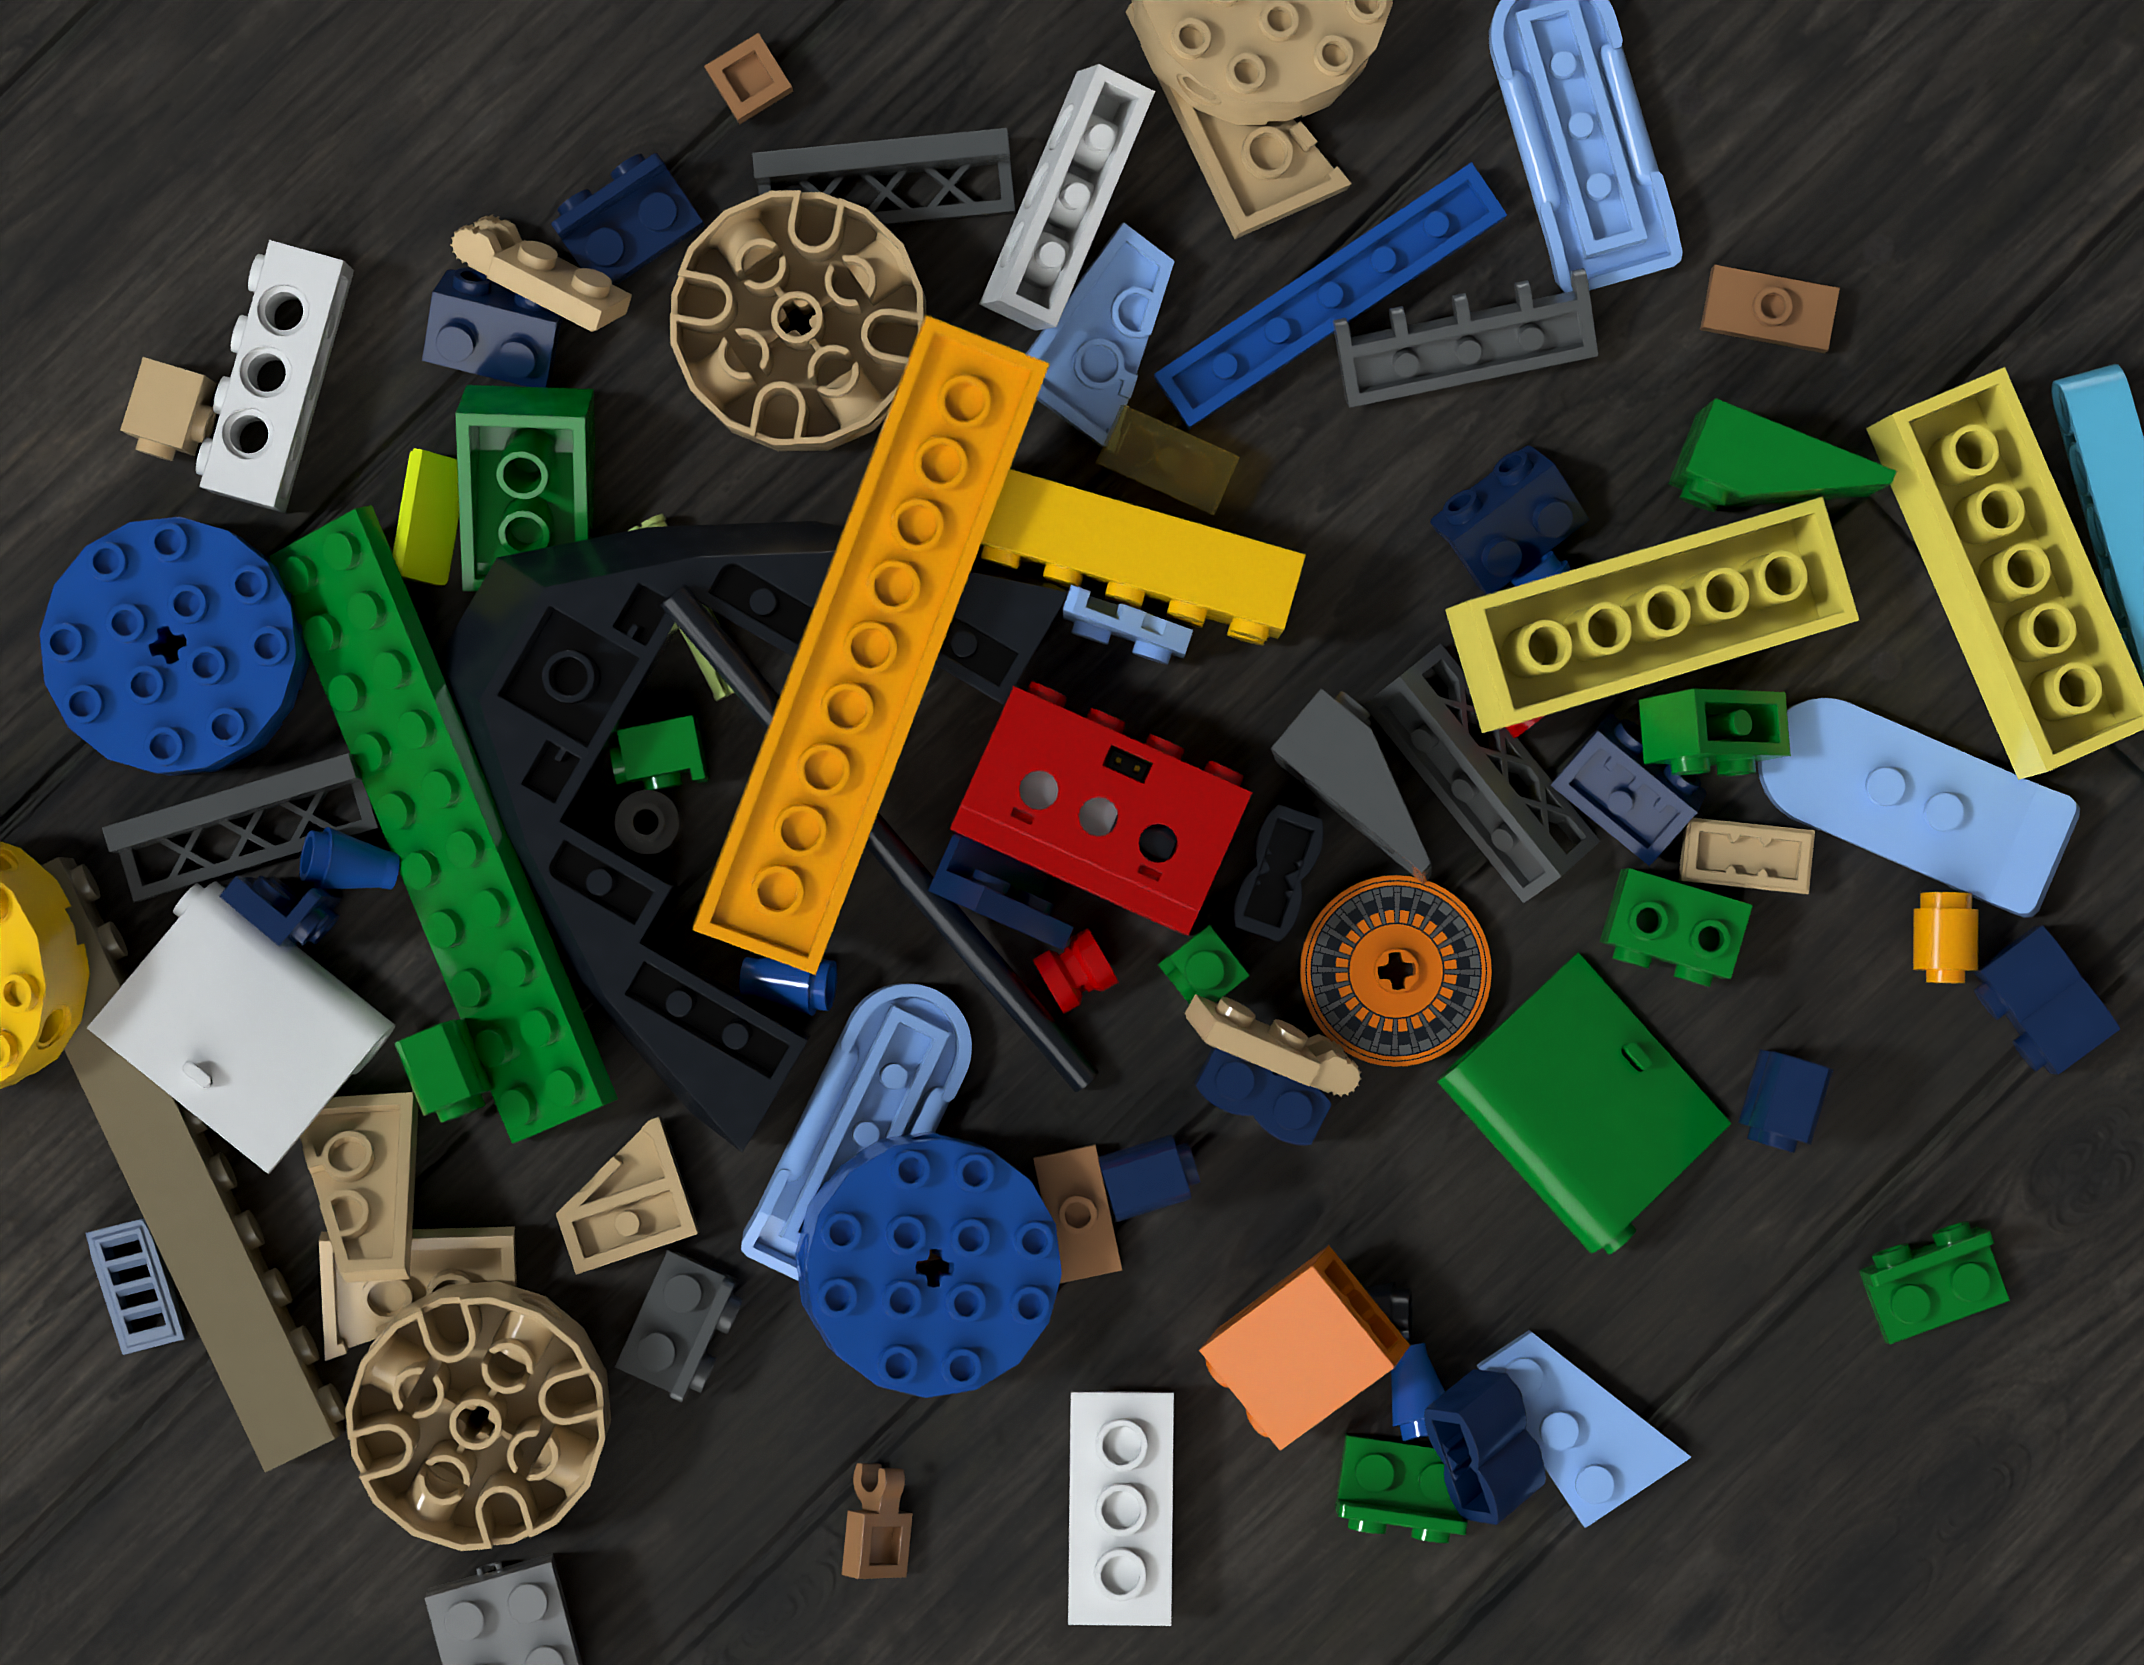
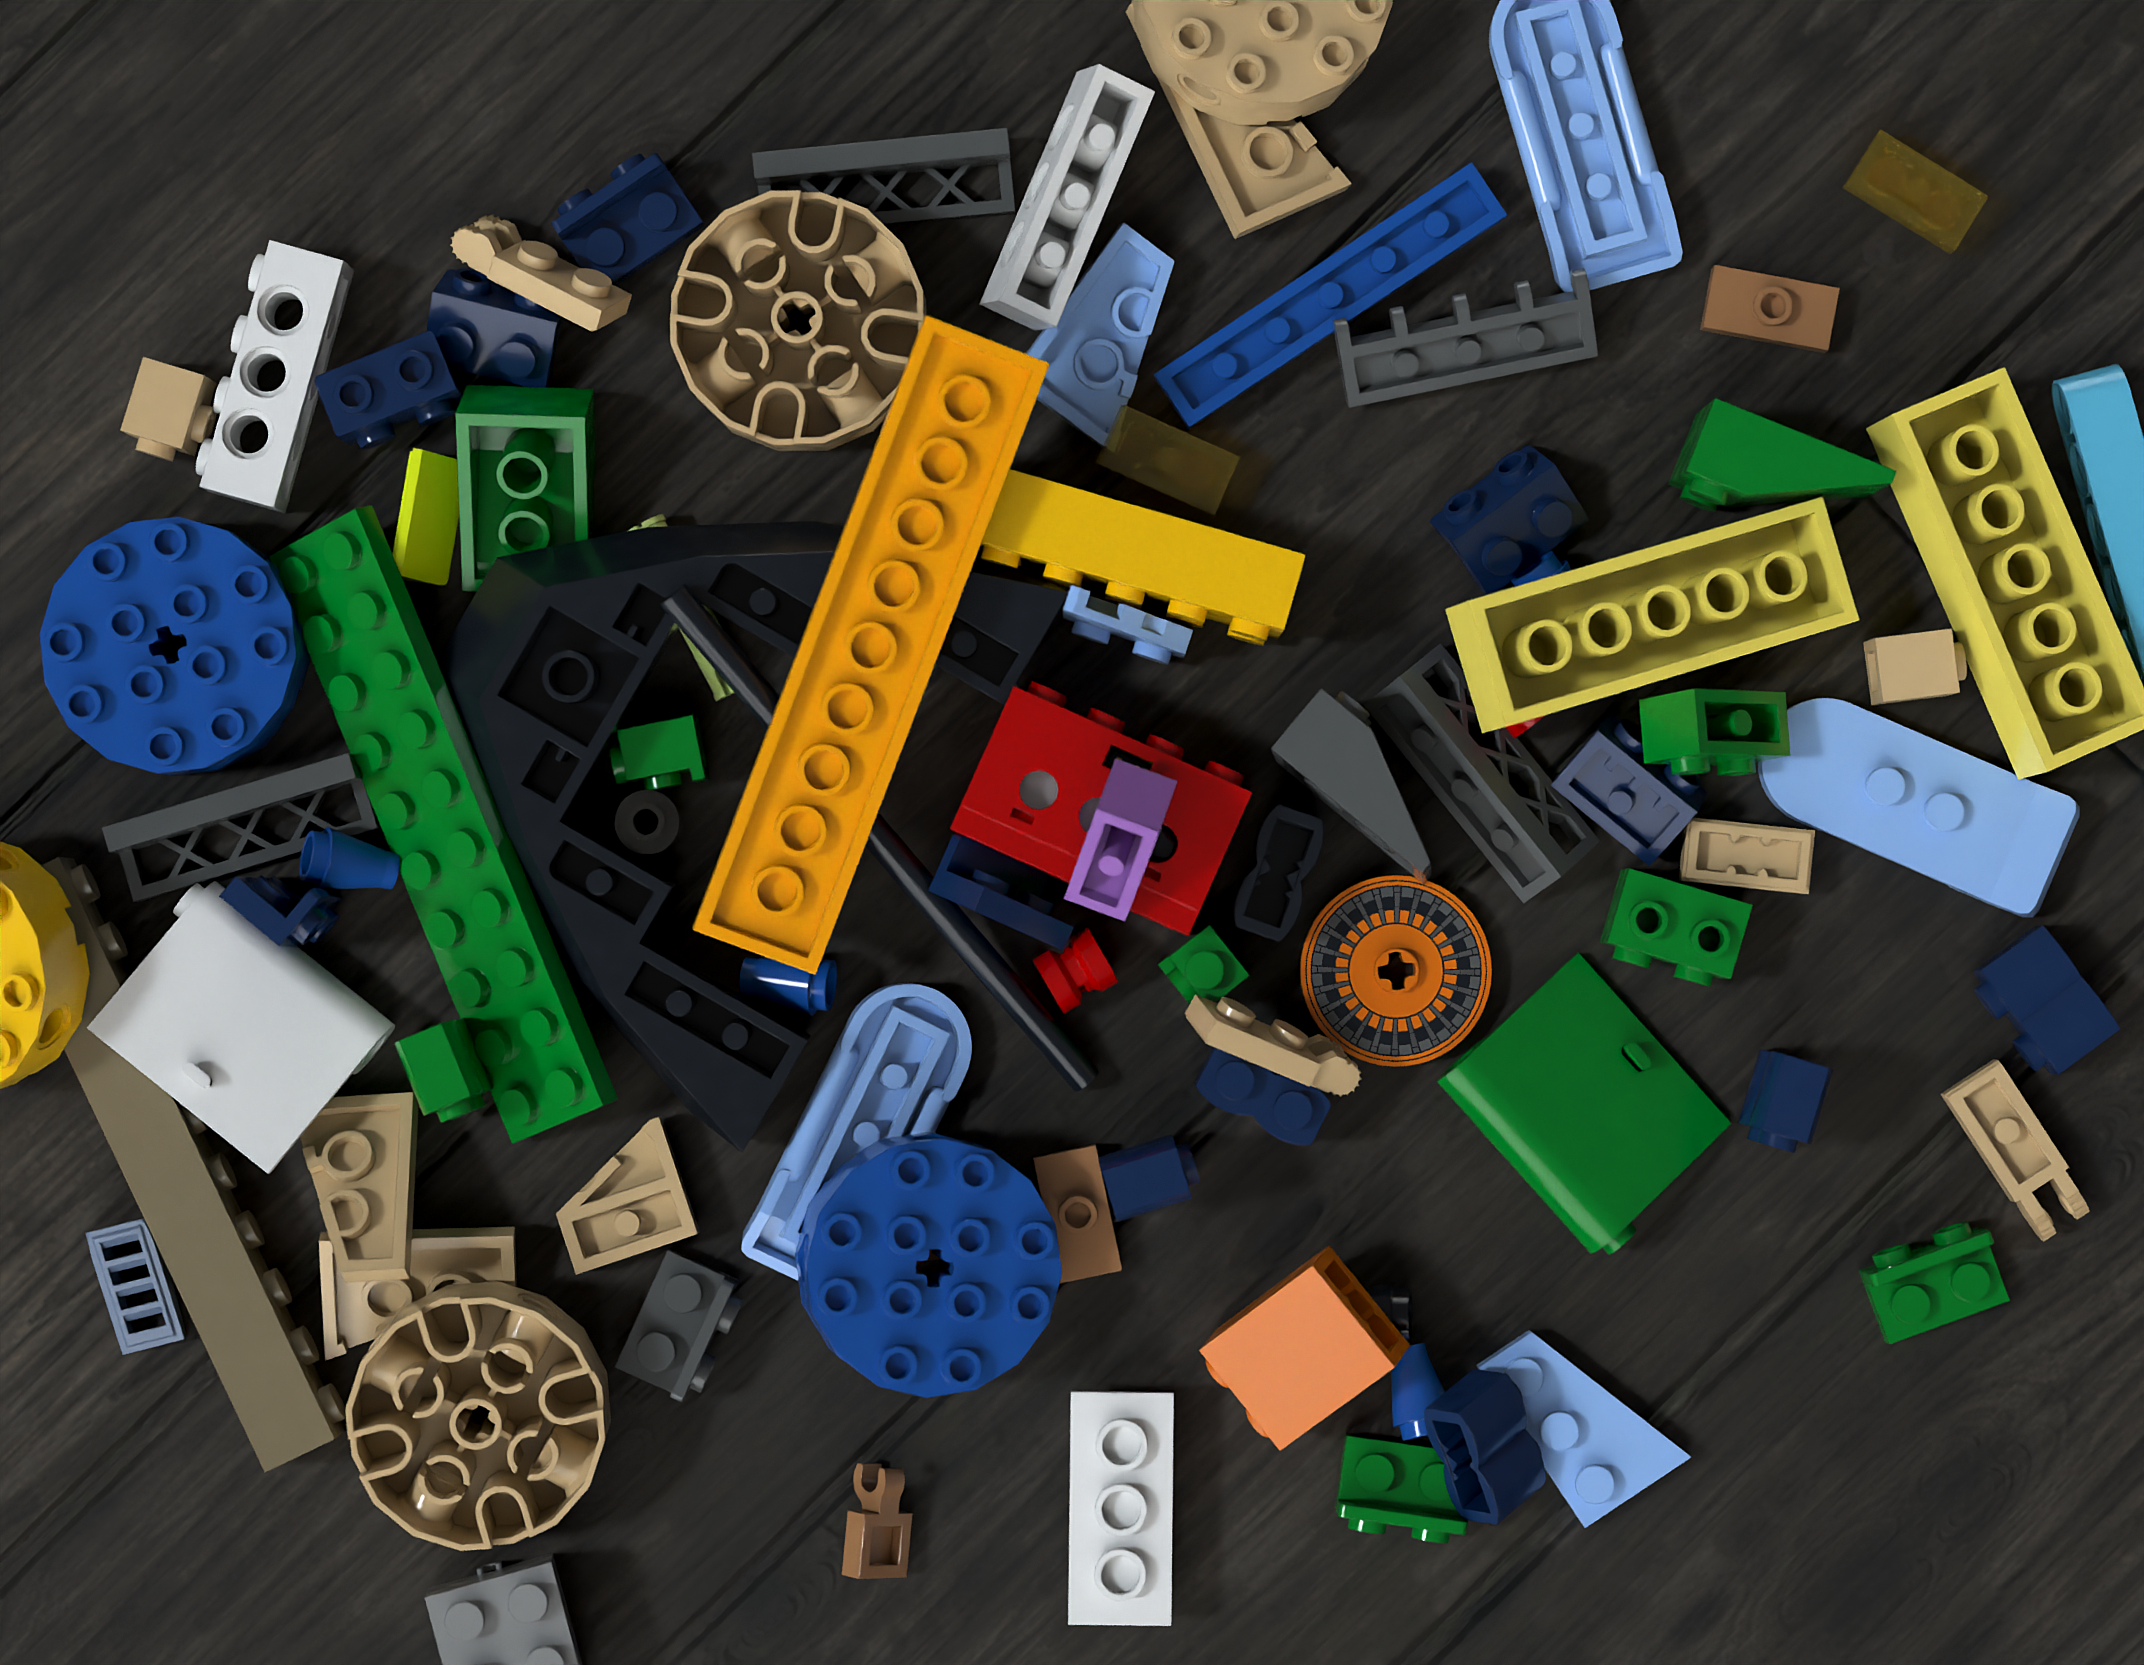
medium nougat plate [704,33,793,125] -> none
light orange brick [1913,892,1979,983] -> none
none -> dark blue bracket [315,331,464,450]
none -> medium lavender slope [1064,759,1177,921]
none -> clear yellow plate [1842,129,1989,254]
none -> tan brick [1863,629,1967,705]
none -> tan hinge [1941,1059,2090,1242]

